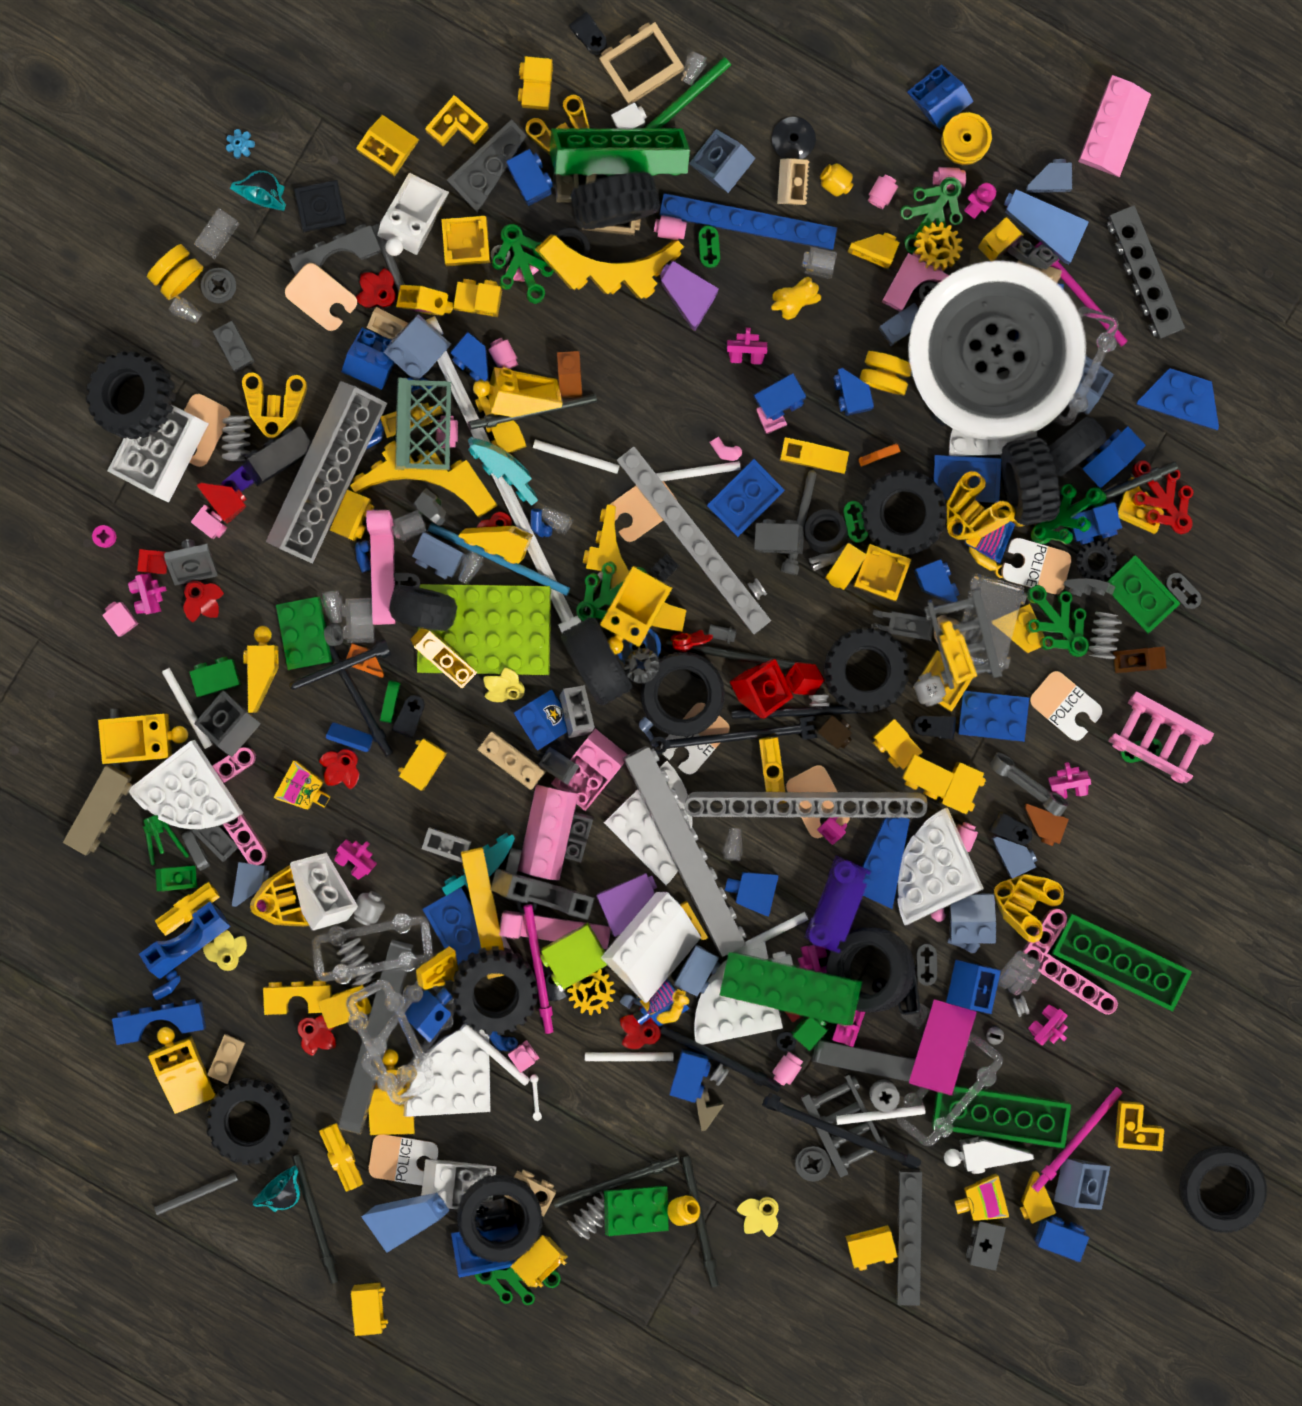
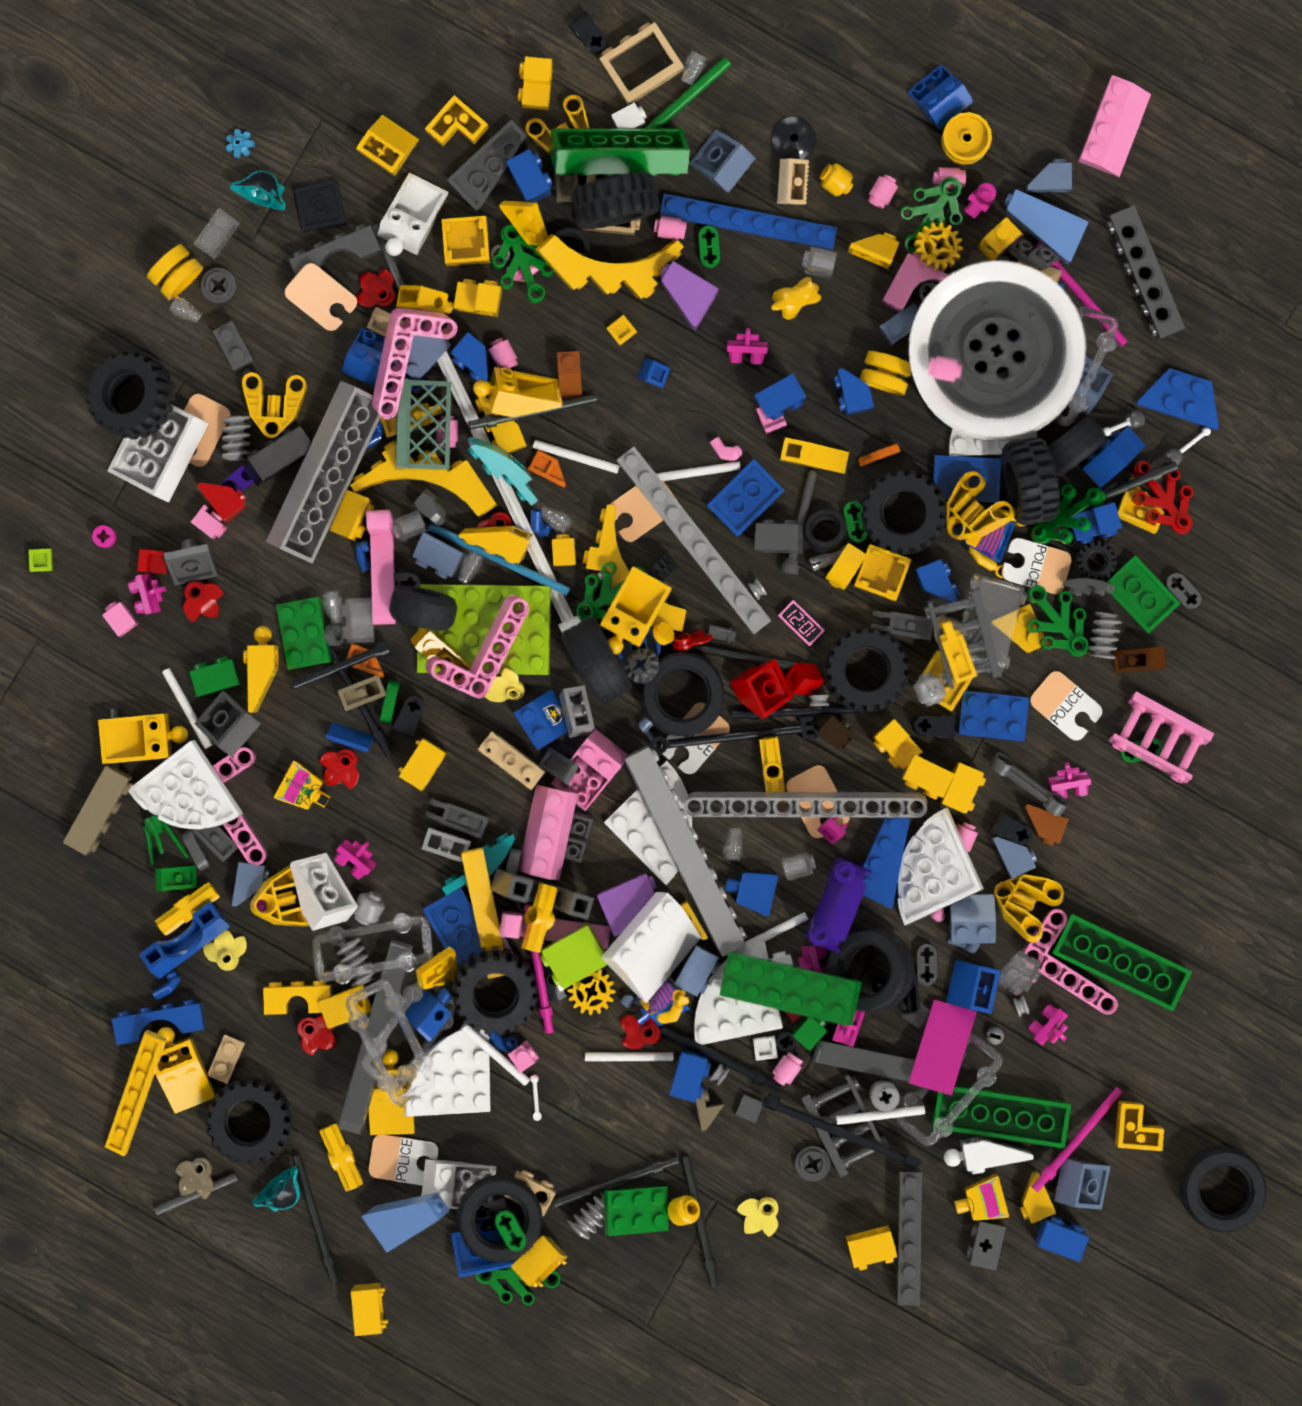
none -> lime plate [29,549,53,572]
none -> yellow tile [105,1030,167,1156]
none -> dark tan plate [175,1158,213,1199]
none -> dark tan slope [338,675,387,711]
none -> bright pink beam [372,308,457,419]
none -> dark grey hinge [424,798,489,839]
none -> bright pink beam [425,595,529,698]
none -> green beam [495,1210,526,1251]
none -> yellow wing [499,201,548,245]
none -> yellow piece [521,883,558,953]
none -> orange tile [528,450,566,488]
none -> yellow brick [552,534,576,567]
none -> yellow tile [606,314,637,346]
none -> blue slope [638,358,670,388]
none -> yellow tile [653,622,674,645]
none -> dark grey tile [735,1094,763,1124]
none -> white tile [753,1035,778,1061]
none -> black tile [778,600,825,646]
none -> clear brick [780,851,816,881]
none -> bright pink brick [928,356,962,382]
none -> dark grey hinge [1103,410,1145,436]
none -> hinge [1163,427,1211,466]

